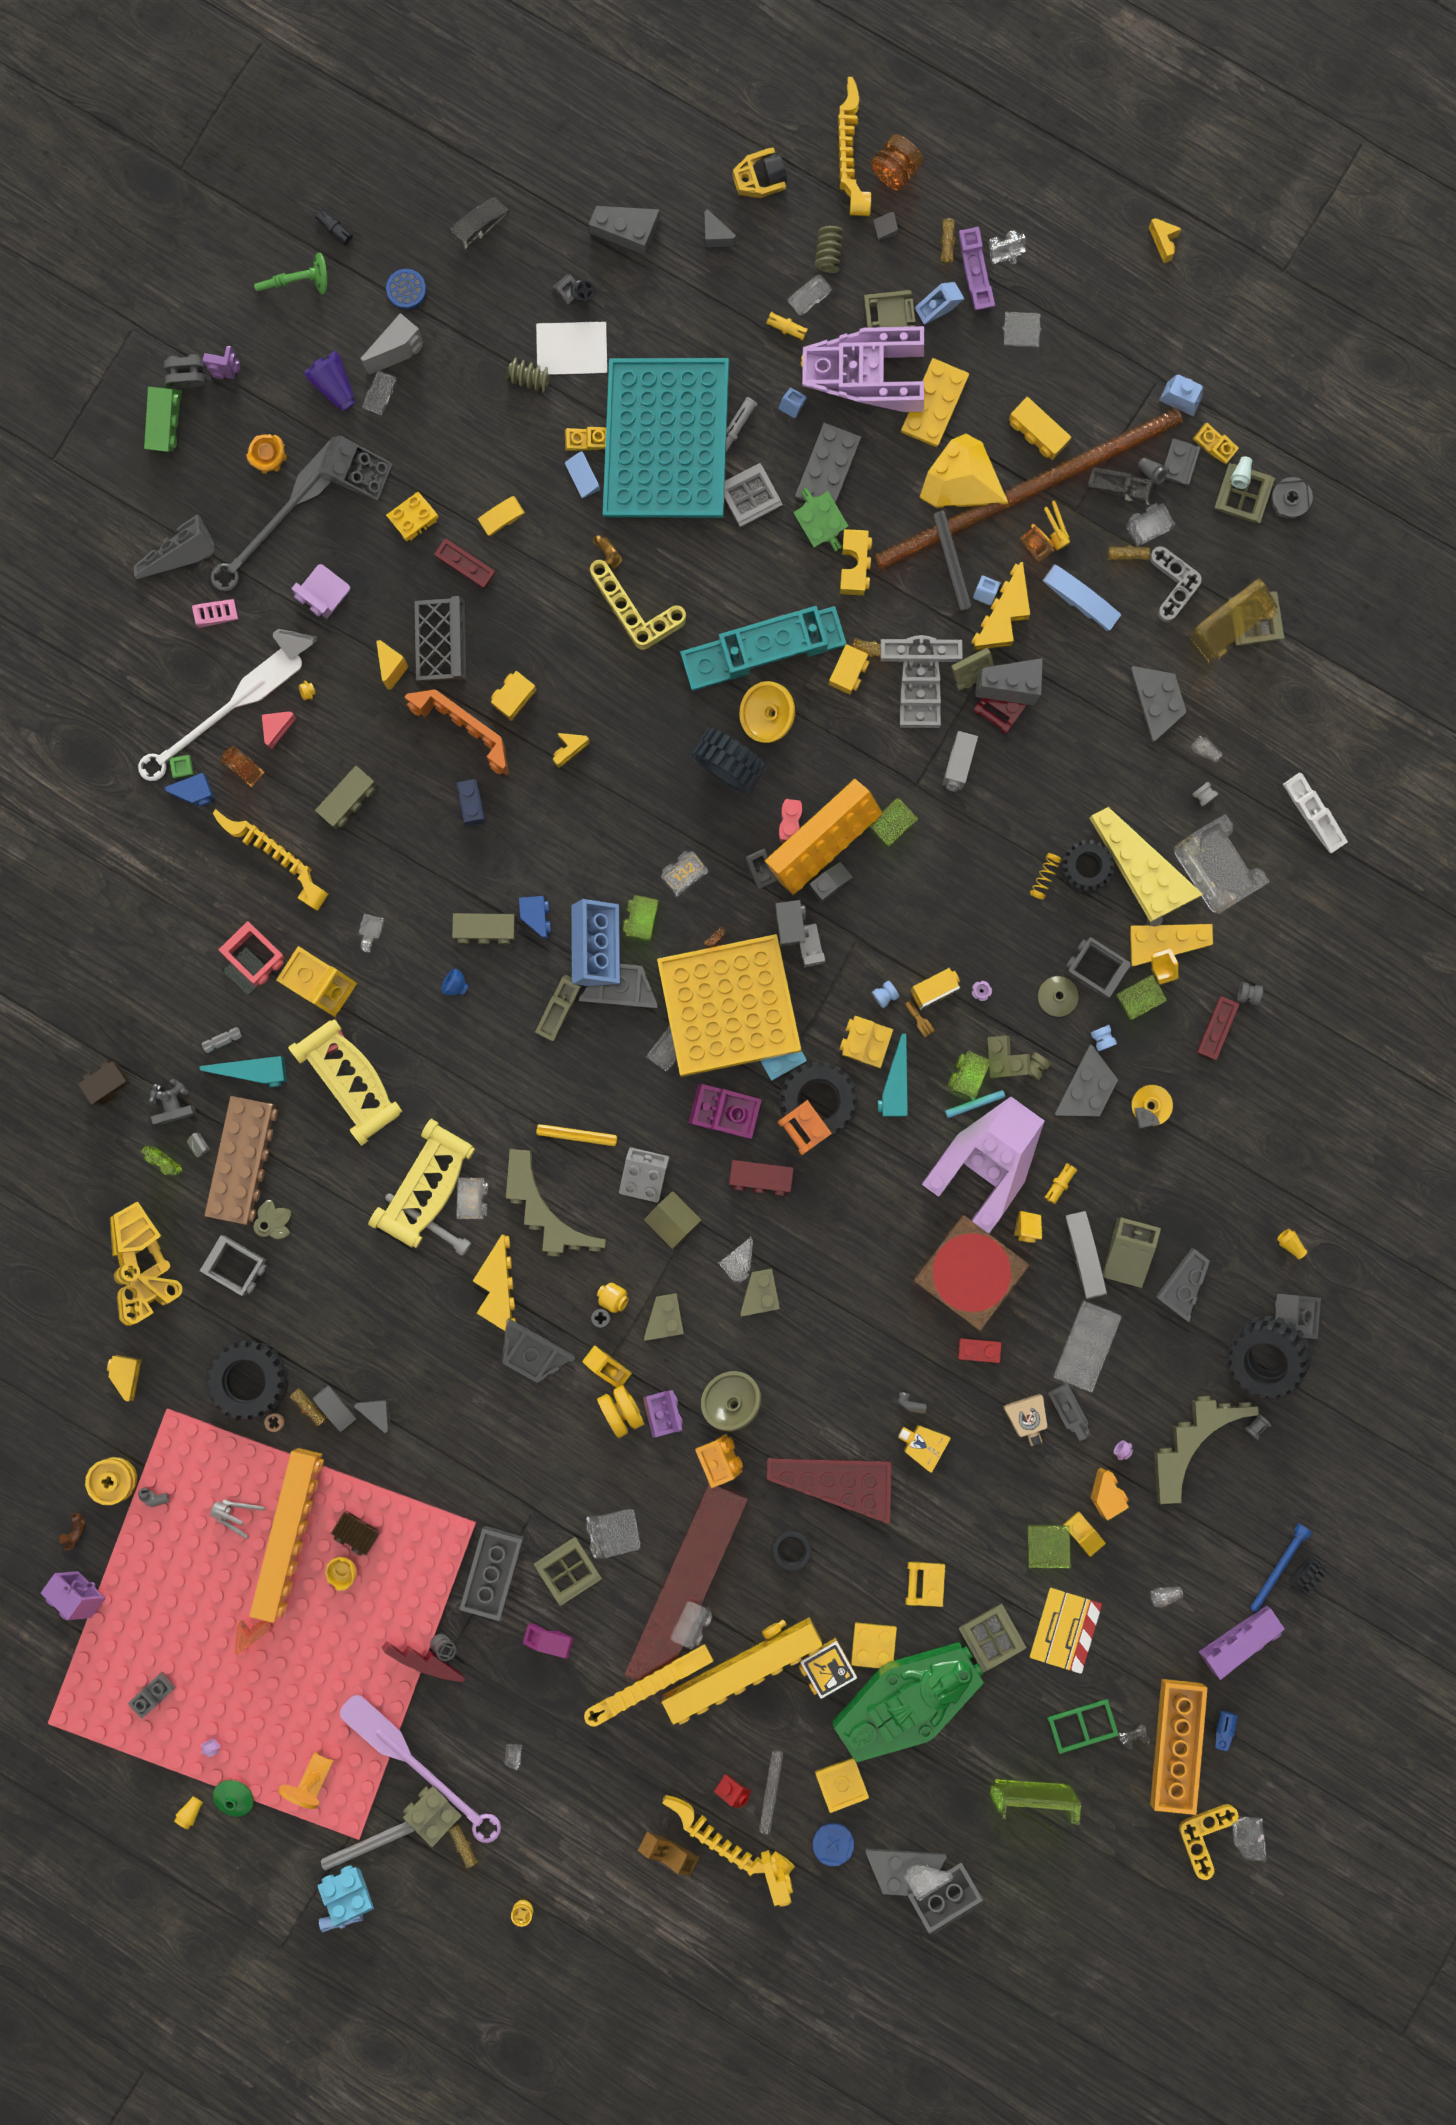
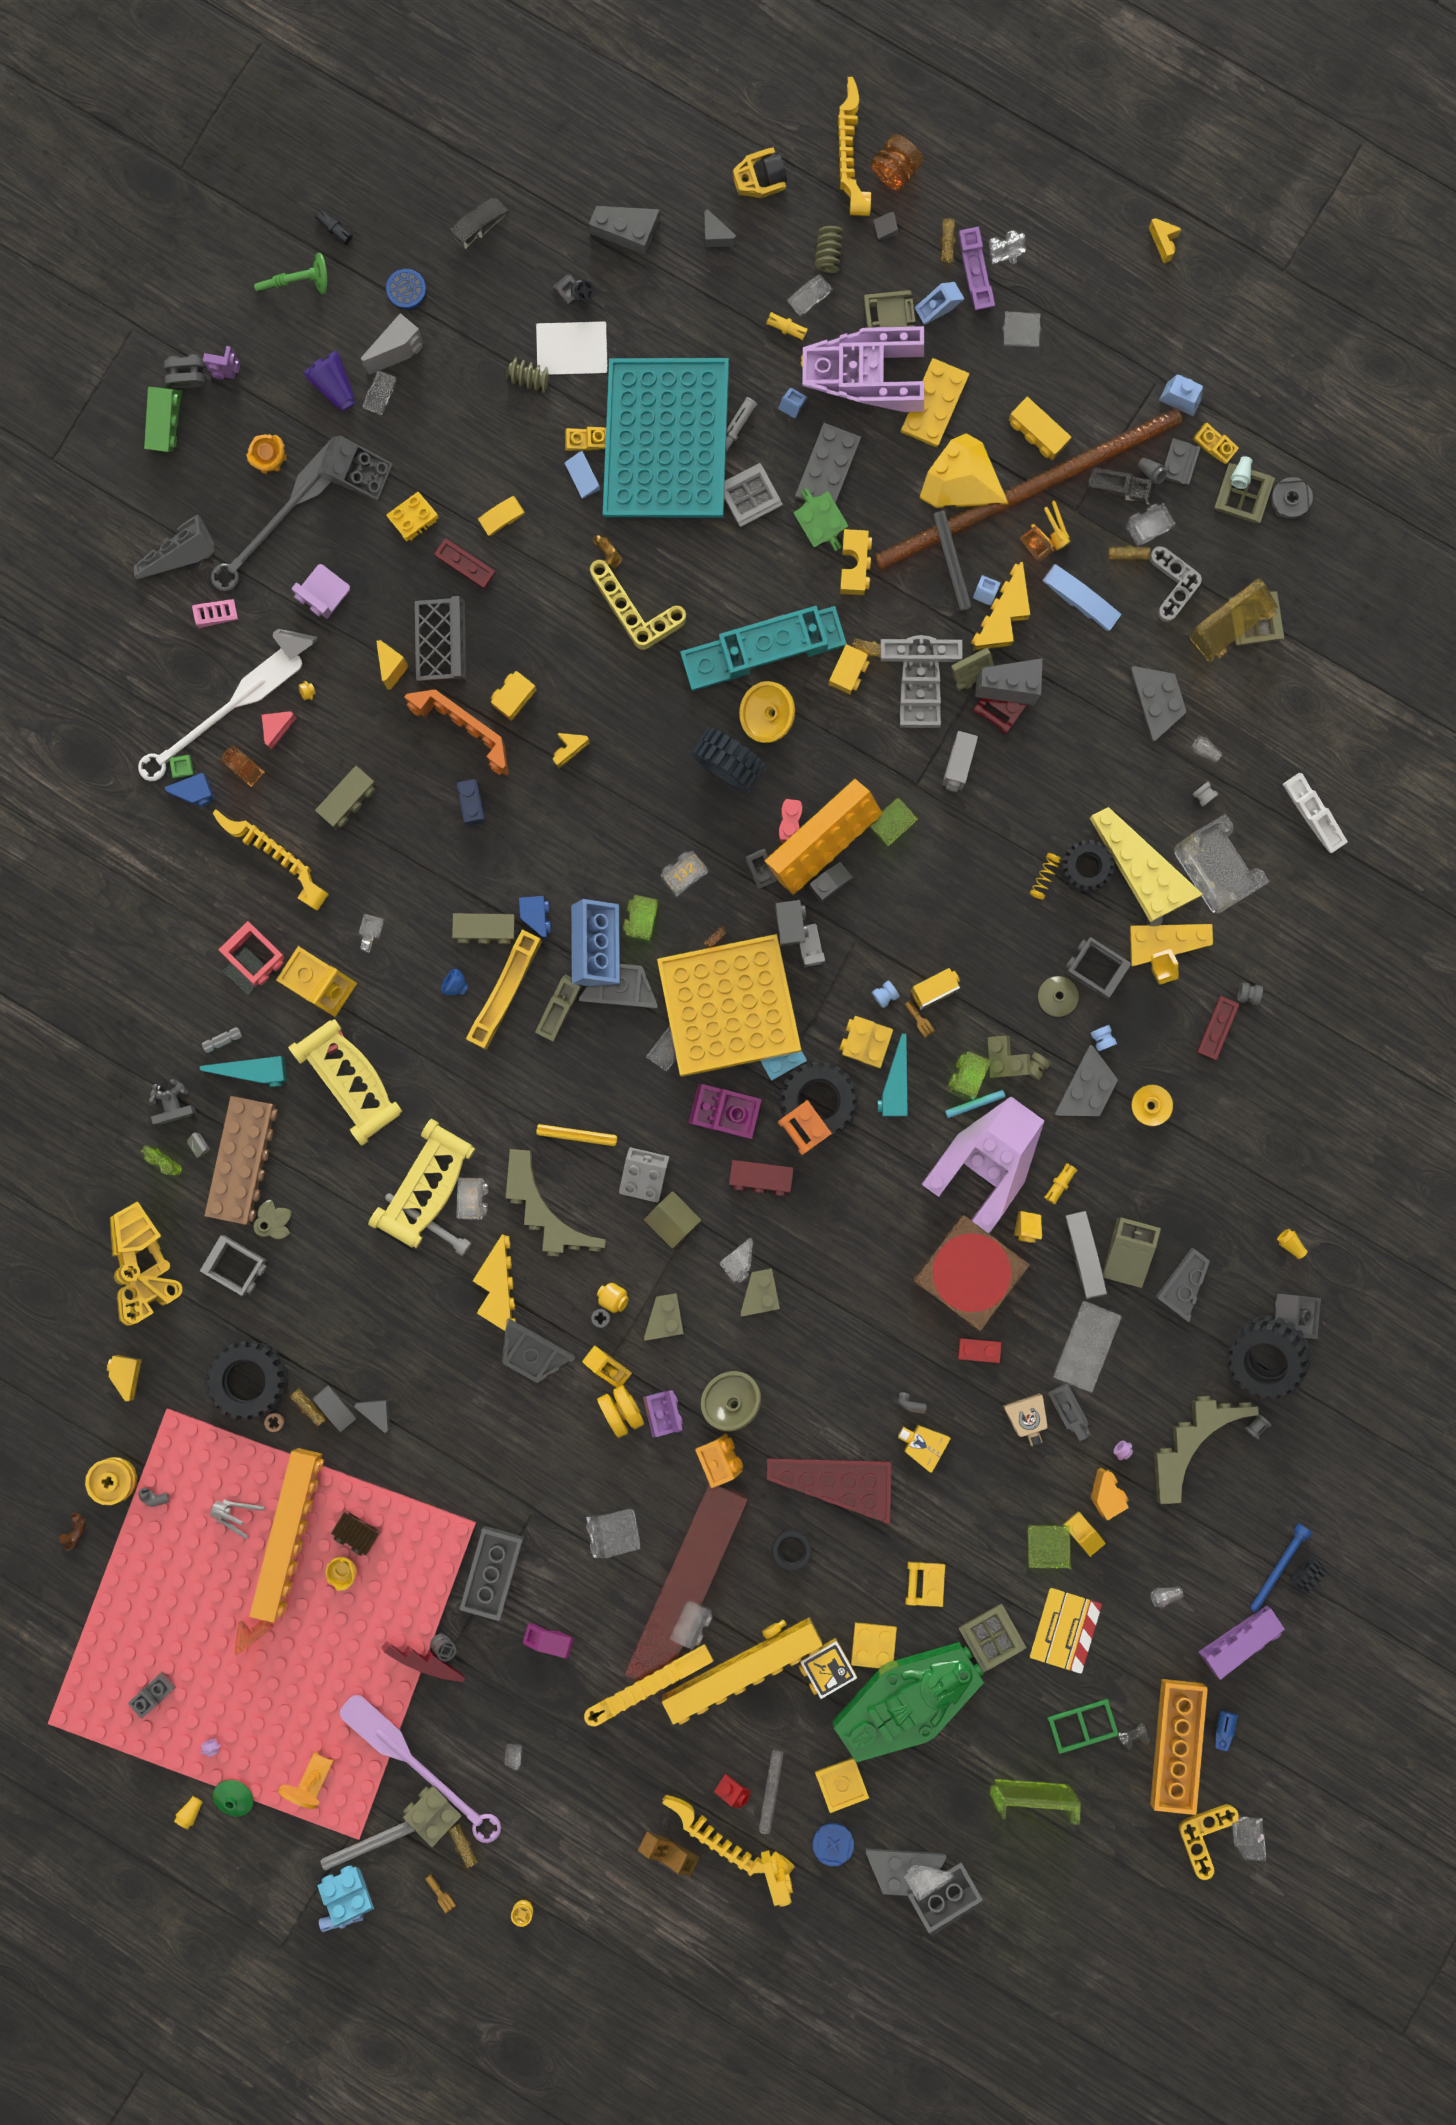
medium lavender brick [41,1571,105,1620] -> none
dark brown brick [78,1060,131,1107] -> none
olive piece [534,1536,602,1606] -> none
lavender plate [972,981,992,1001] -> none
clear neon green plate [1116,975,1167,1021] -> none
dark grey tile [1134,1108,1160,1128] -> none
none -> pearl gold piece [425,1874,457,1914]
none -> yellow arch [466,930,542,1050]

